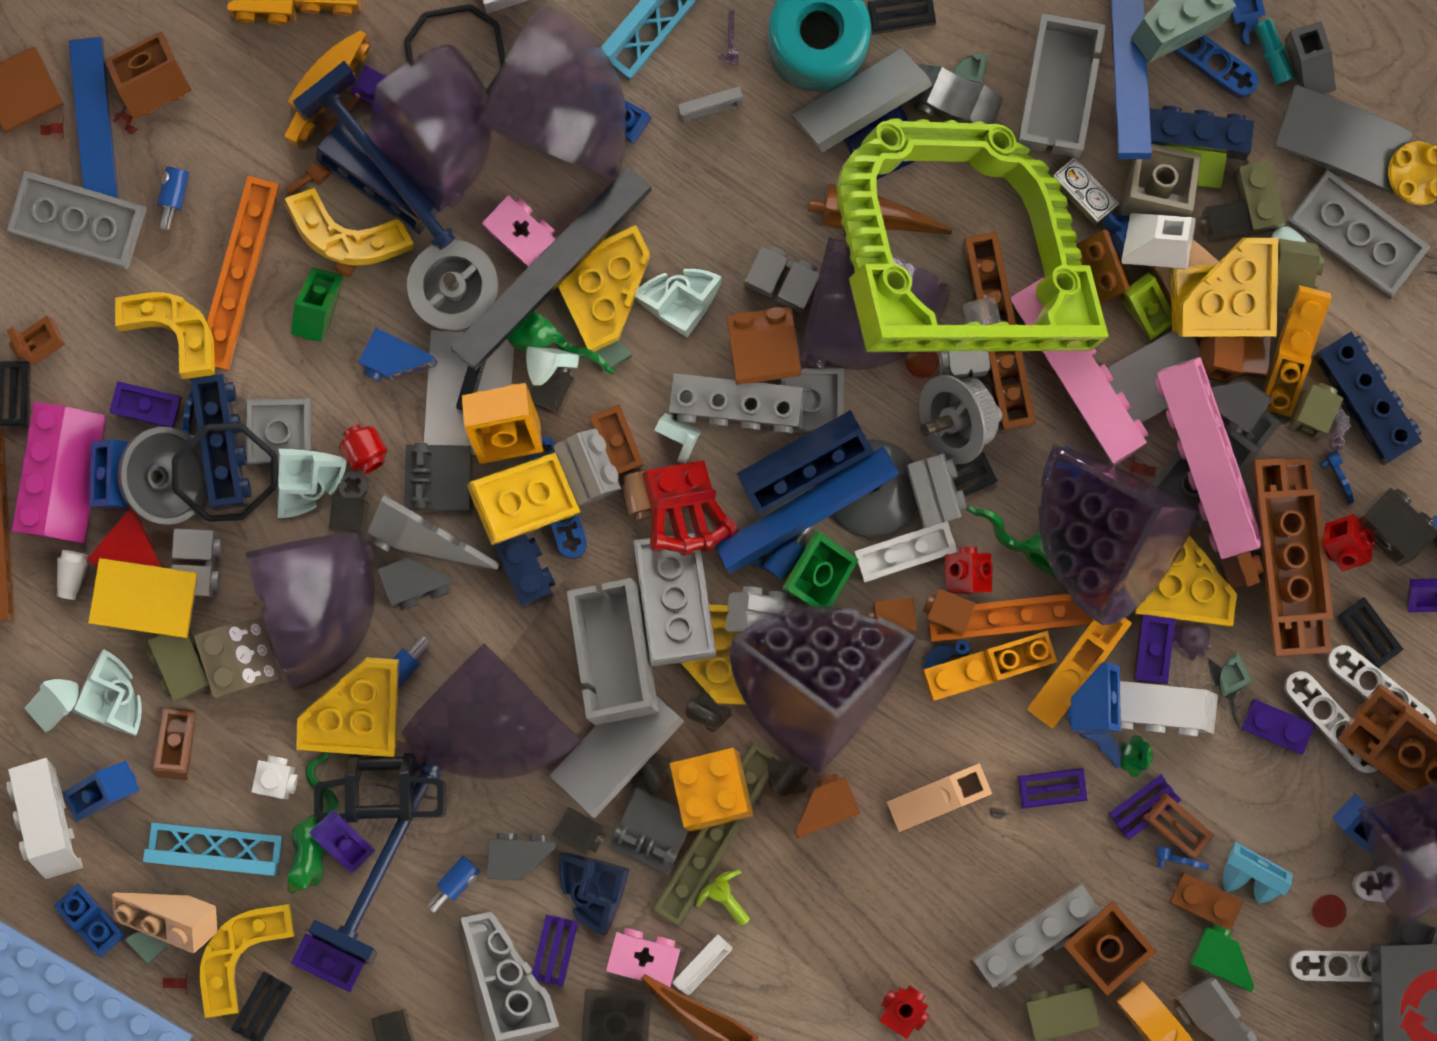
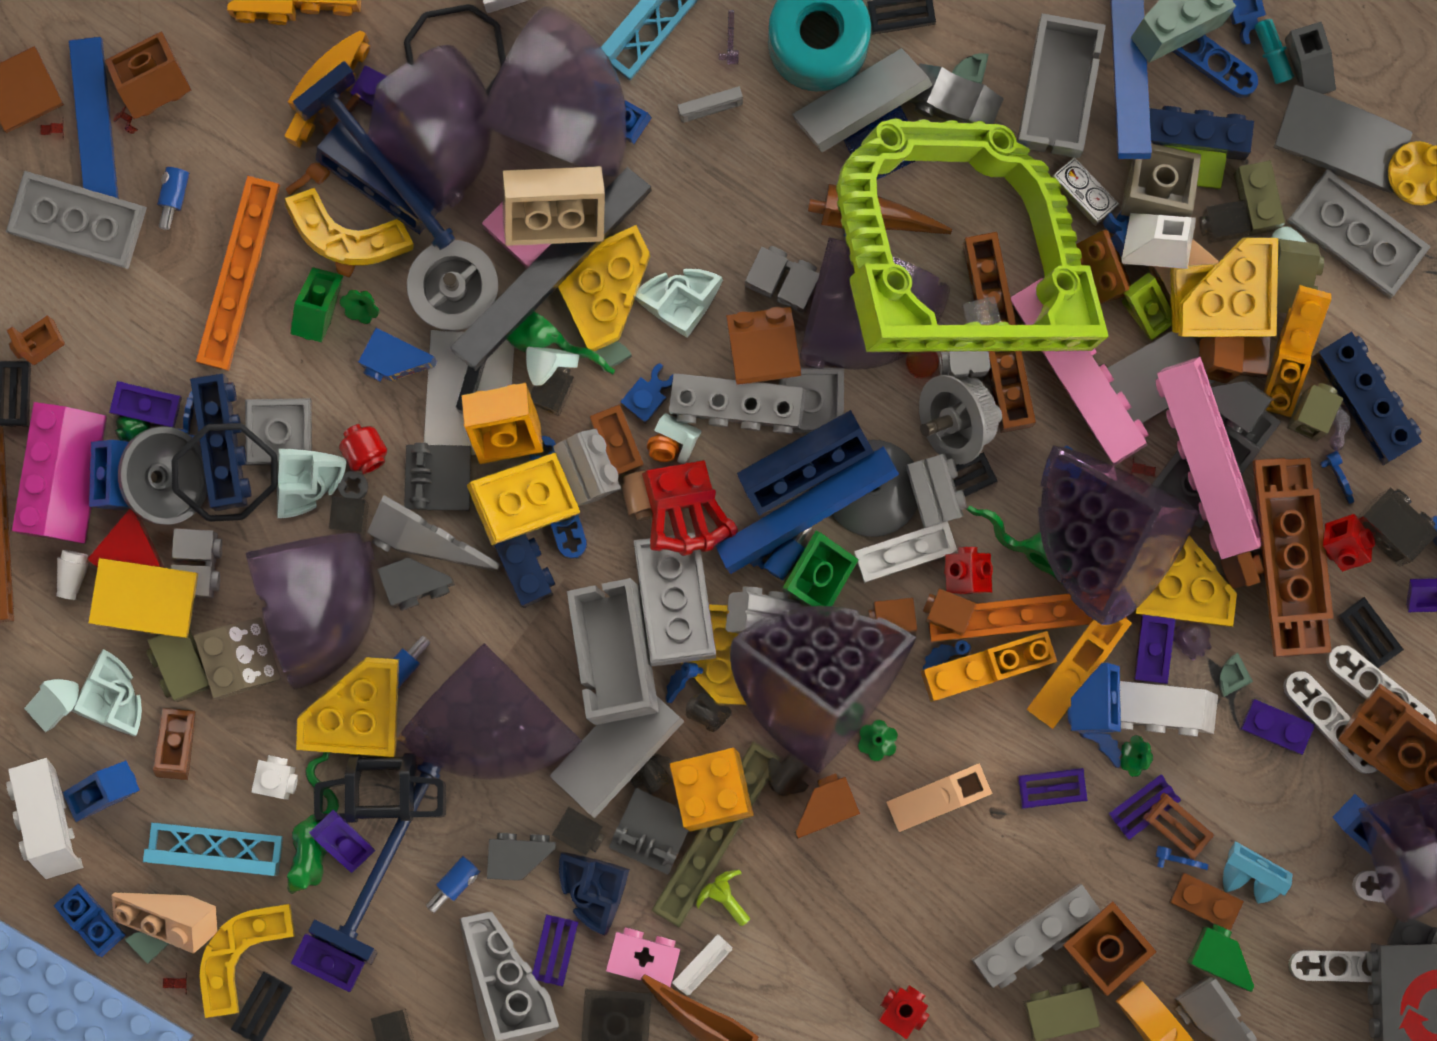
yellow plate [115,292,215,379] -> none
clear red tile [1312,894,1346,928] -> none
none -> green piece [115,416,150,442]
none -> green plant [340,290,379,324]
none -> tan brick [503,166,605,246]
none -> blue plate [620,363,673,424]
none -> orange plate [647,434,680,462]
none -> blue piece [666,662,703,703]
none -> green plant [858,720,898,761]

